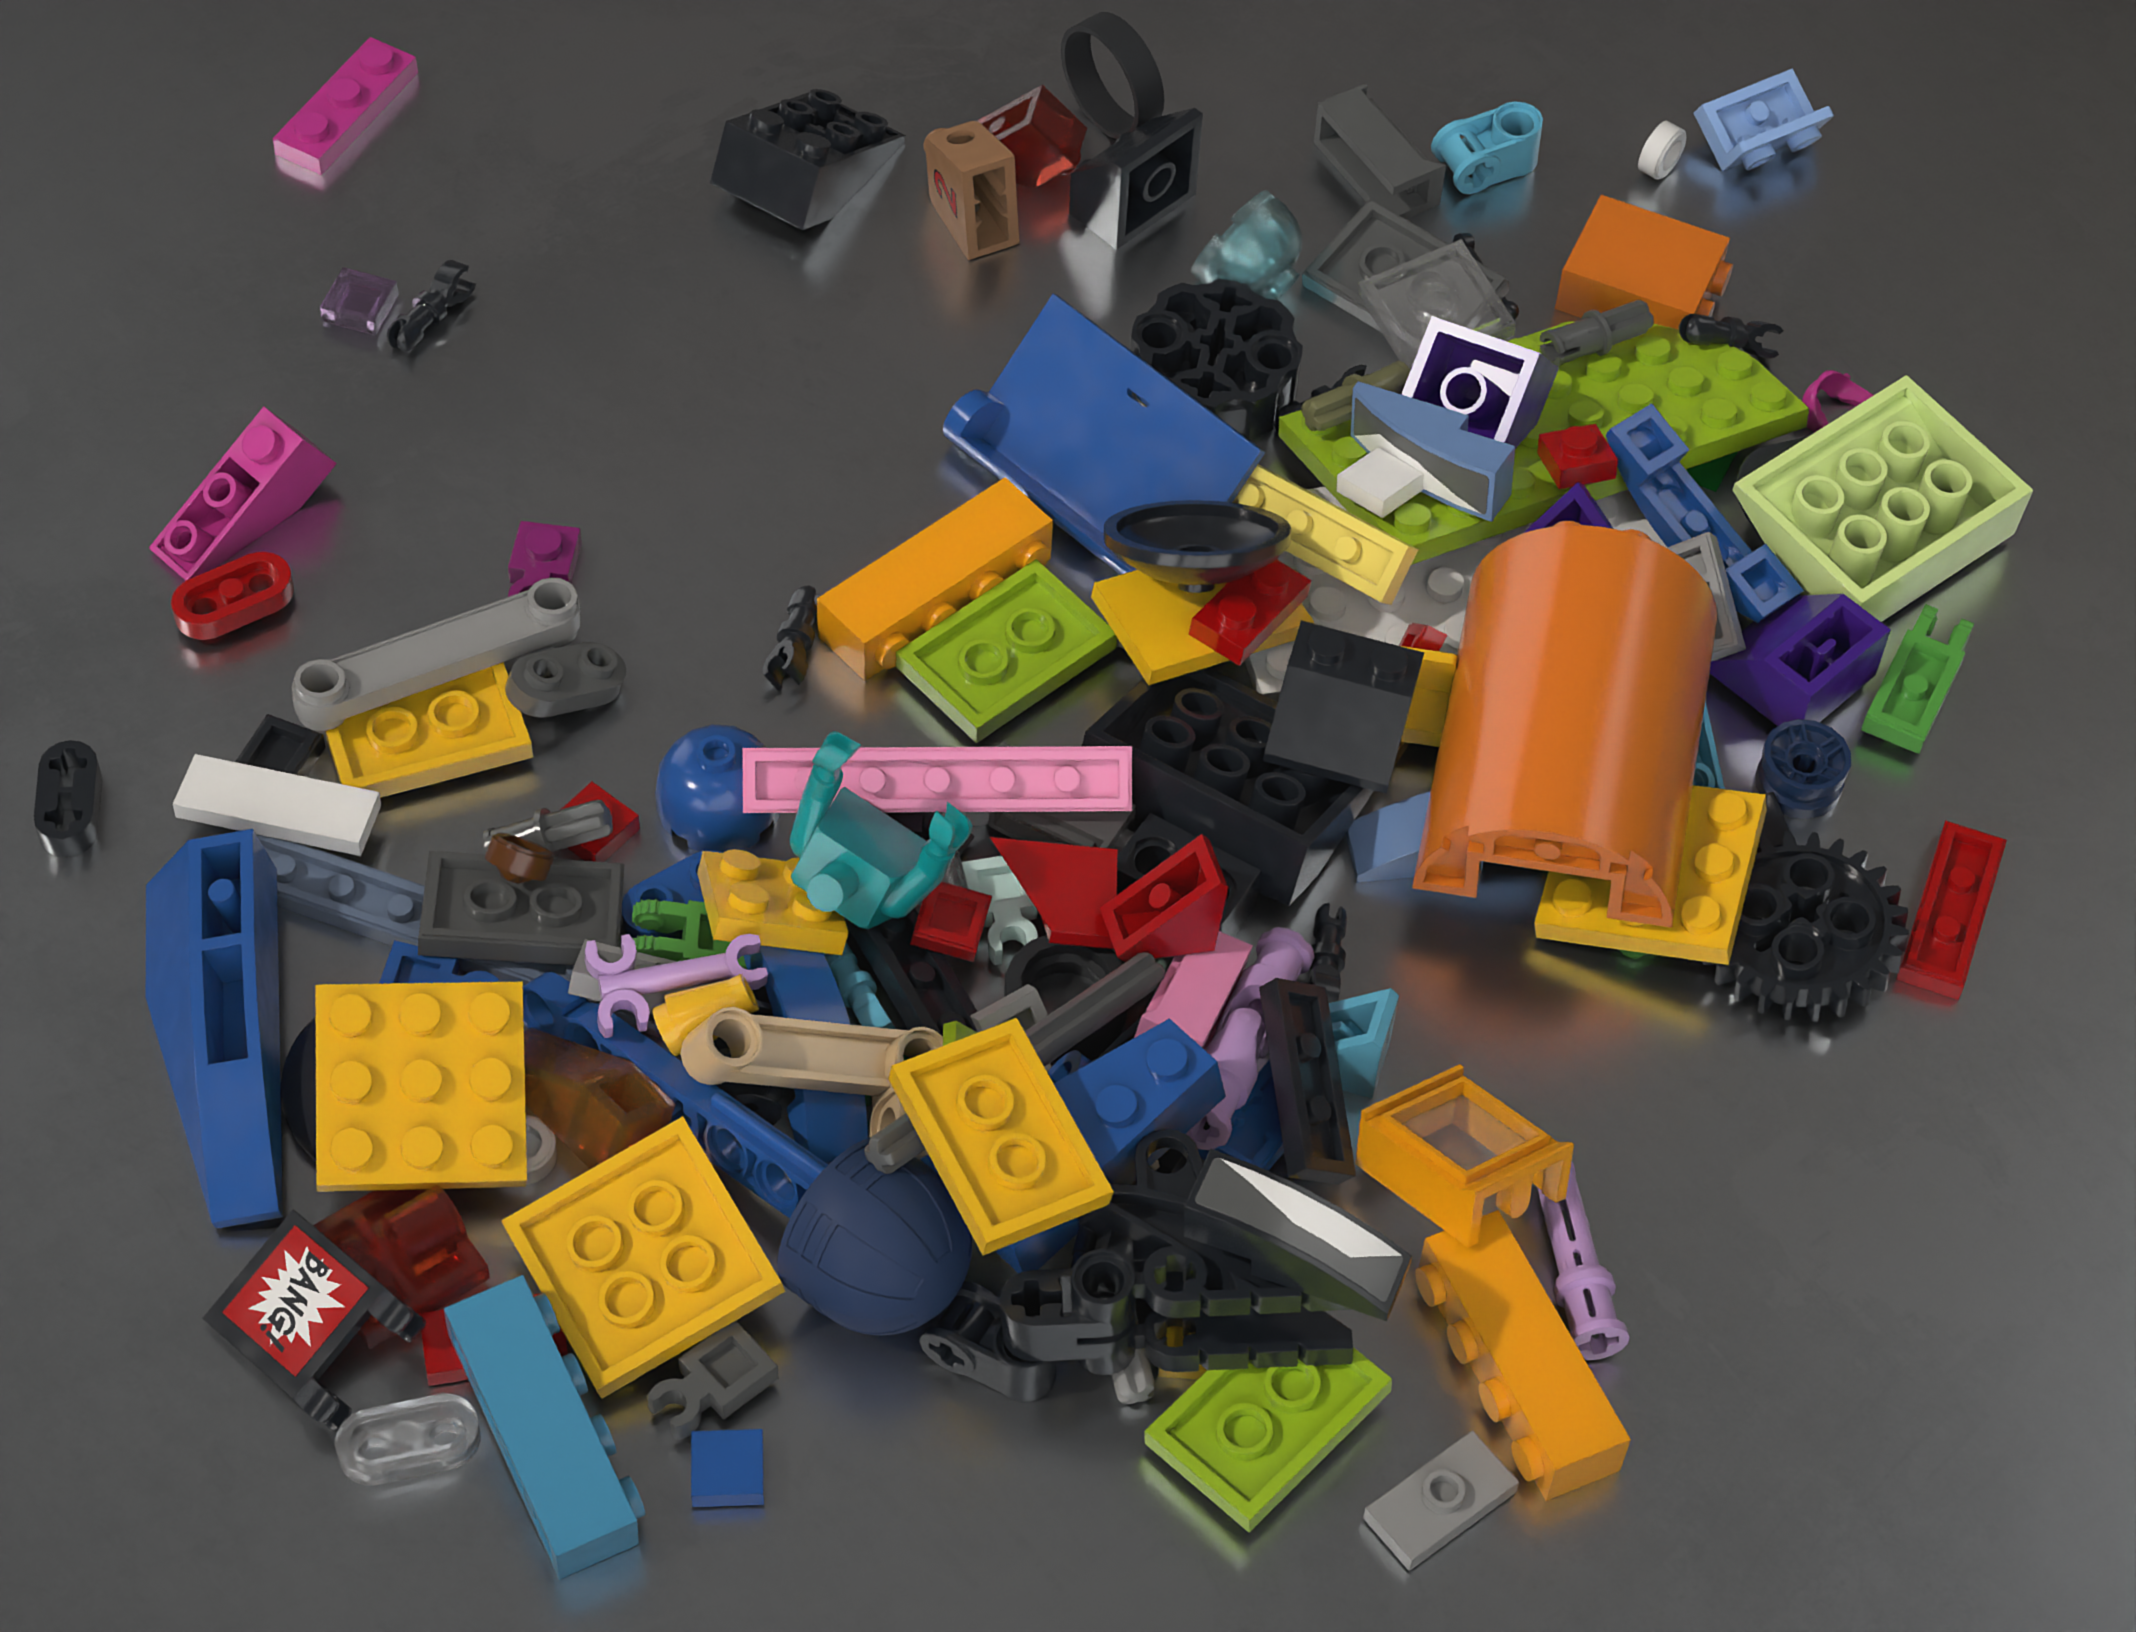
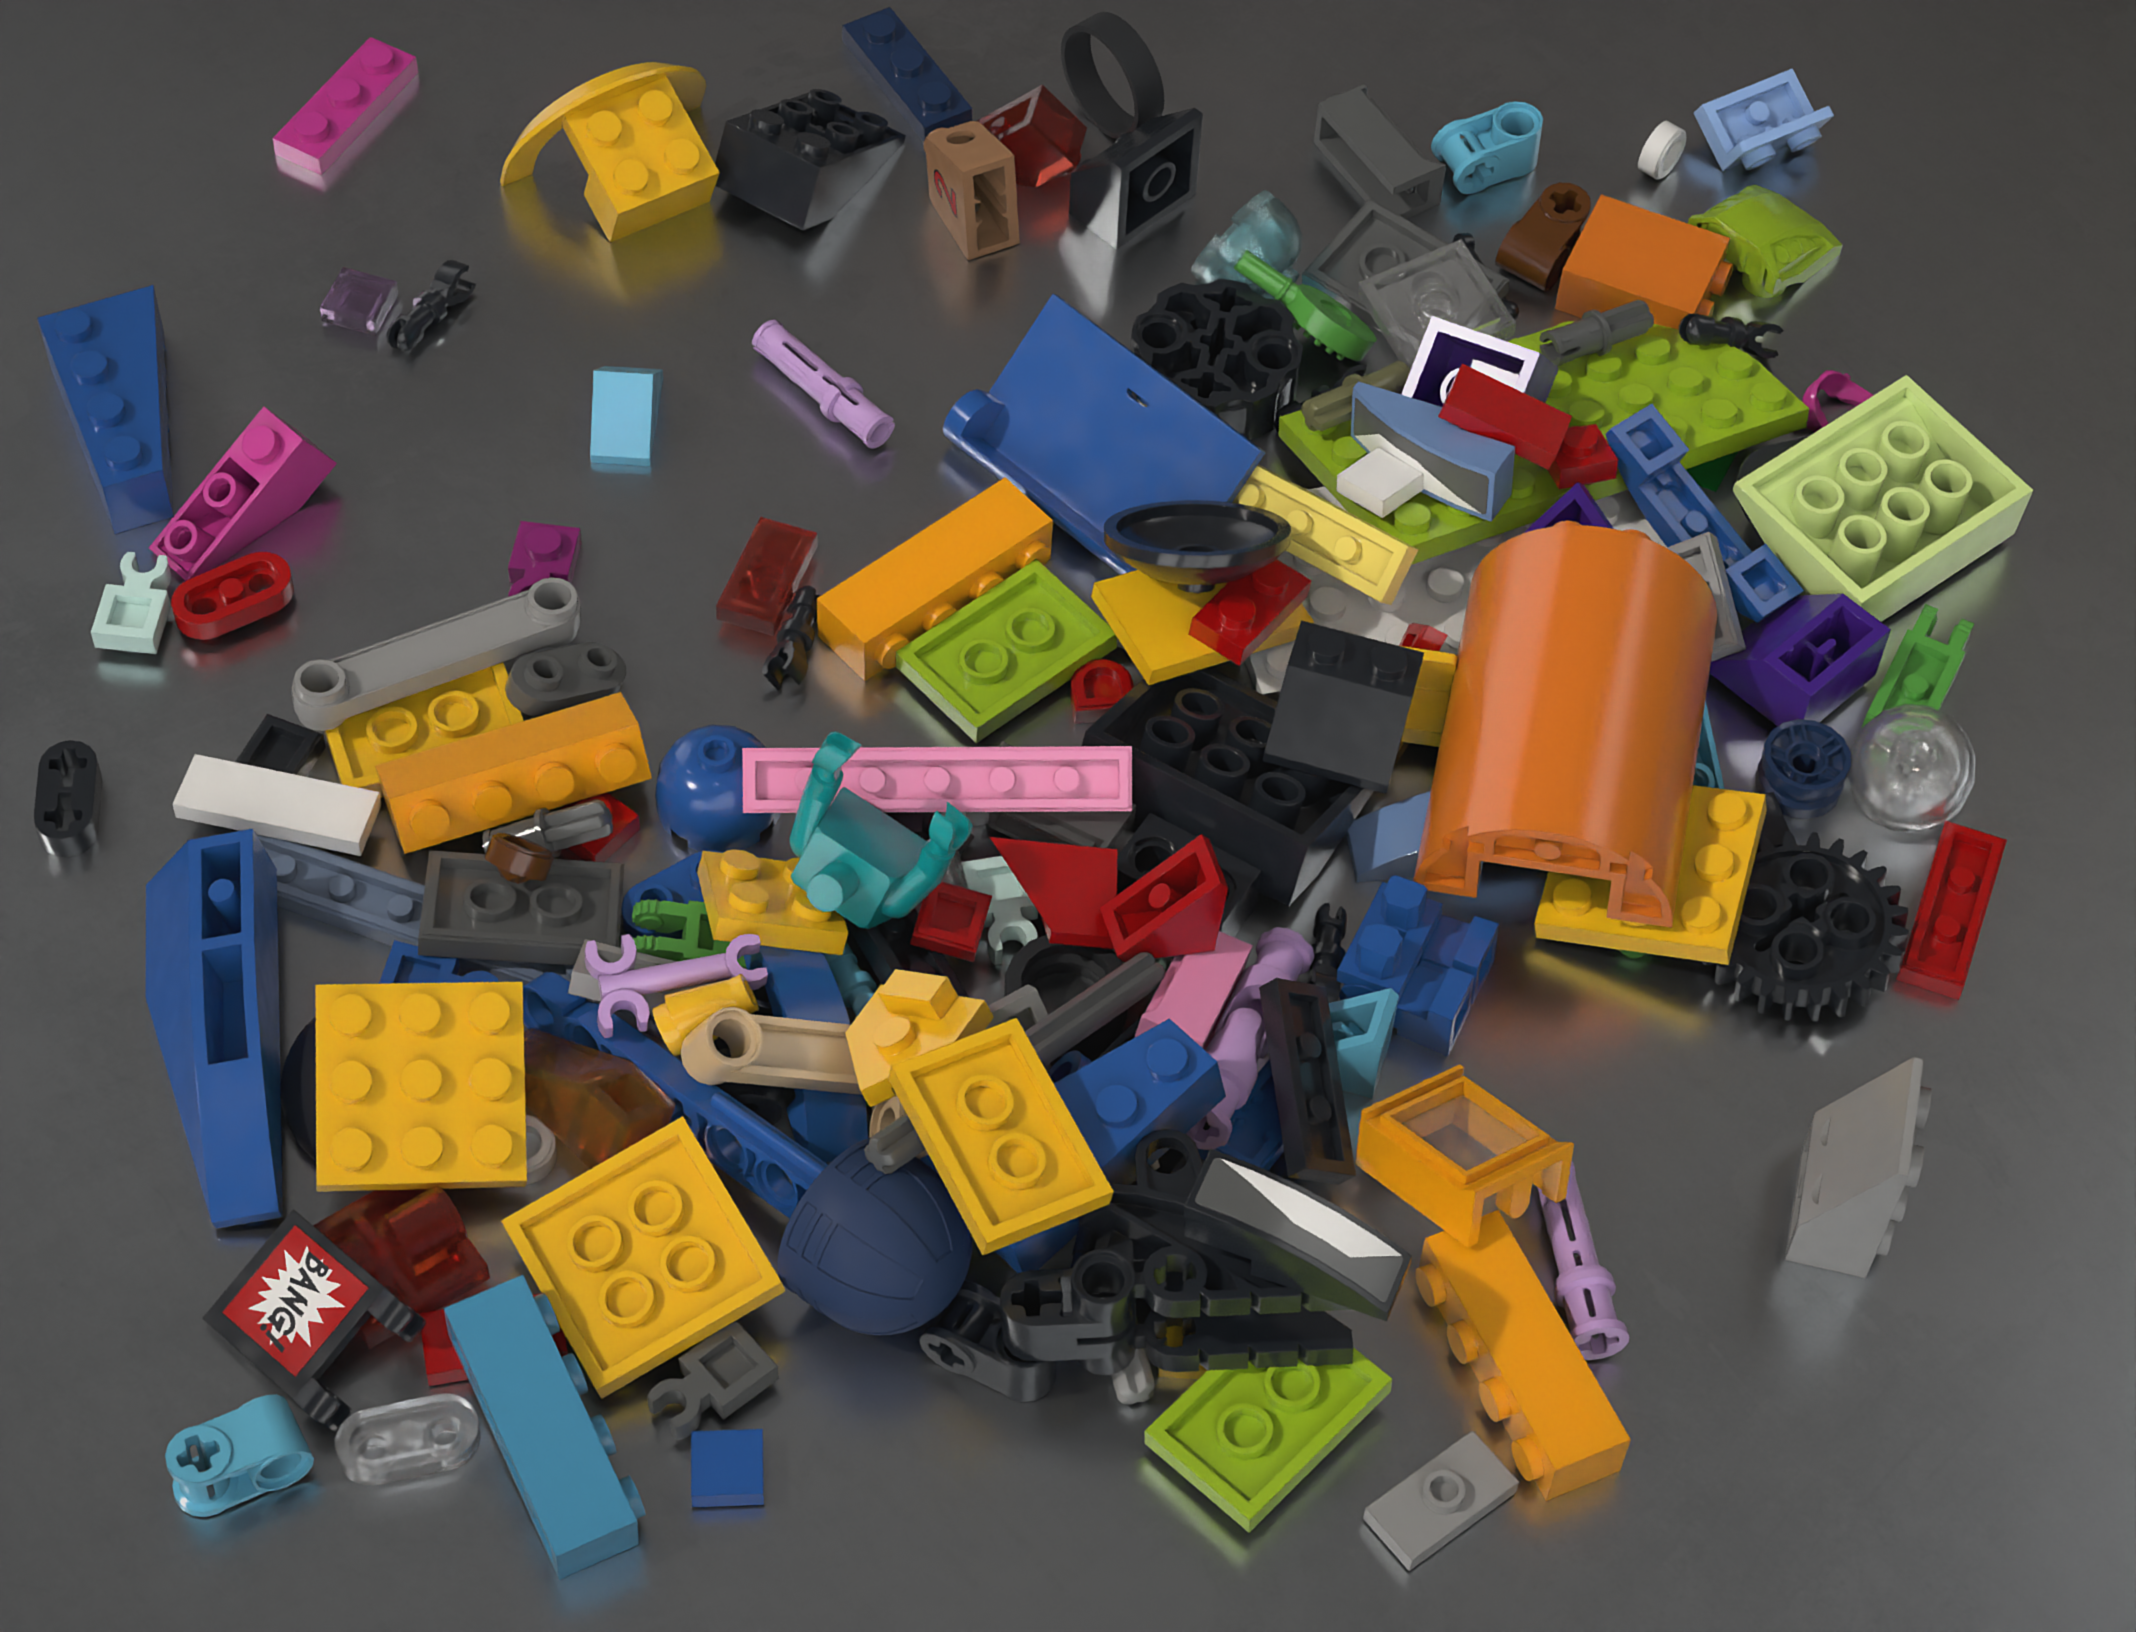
none -> blue wedge [37,285,174,534]
none -> light aqua plate [91,552,171,654]
none -> medium azure piece [165,1394,314,1517]
none -> light orange brick [375,692,652,854]
none -> yellow piece [500,62,720,243]
none -> medium azure slope [590,366,664,467]
none -> clear red plate [716,517,818,636]
none -> lavender pin [752,319,895,449]
none -> dark blue plate [842,7,973,143]
none -> yellow plate [845,969,994,1107]
none -> red tile [1070,659,1134,724]
none -> bright green piece [1233,249,1377,361]
none -> blue hips [1337,875,1499,1057]
none -> red tile [1438,363,1572,470]
none -> reddish brown piece [1495,182,1591,292]
none -> lime slope [1688,185,1842,298]
none -> light grey slope [1785,1057,1932,1278]
none -> clear cylinder [1848,704,1976,832]

